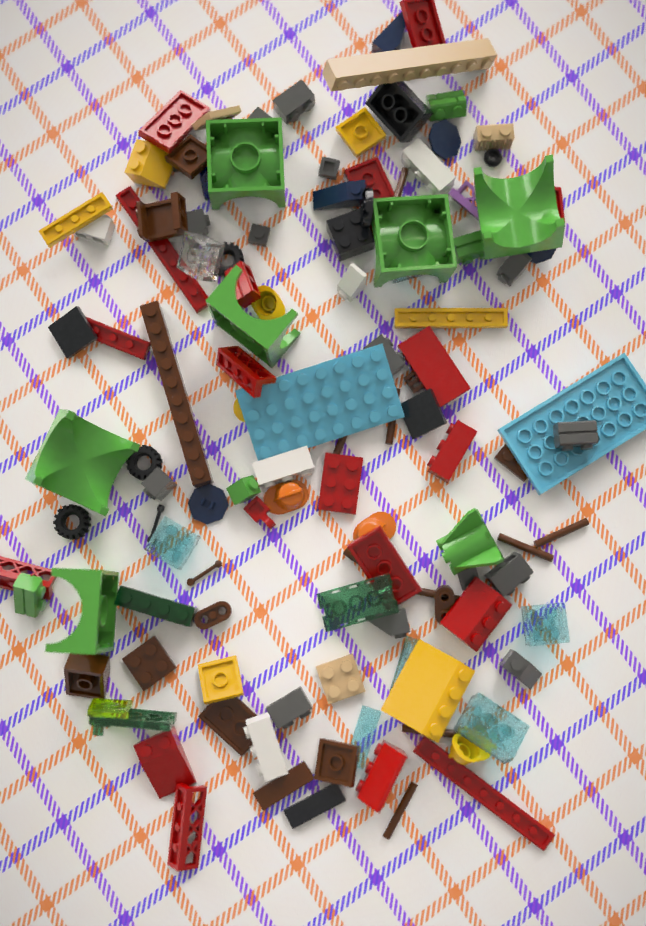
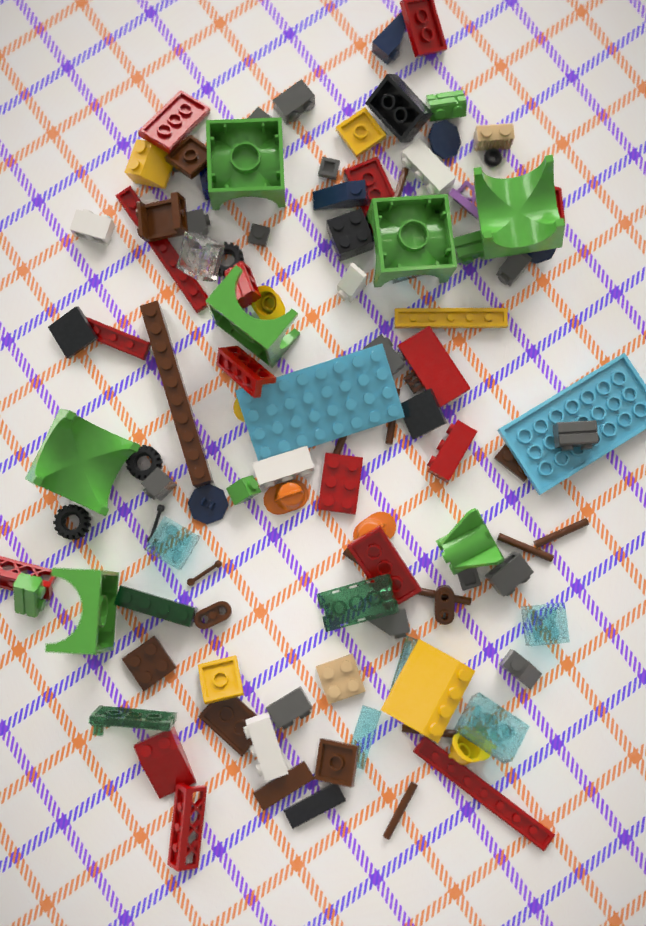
yellow tile [38,192,113,248] -> none
reddish brown slope [64,653,110,700] -> none
clear neon green tile [87,698,133,719] -> none
tan tile [192,105,242,131] -> none
red plate [243,496,276,530] -> none
tan brick [322,38,497,92] -> none
red slope [355,740,407,814] -> none
black tile [360,187,374,227] -> none
red slope [440,576,512,652] -> none

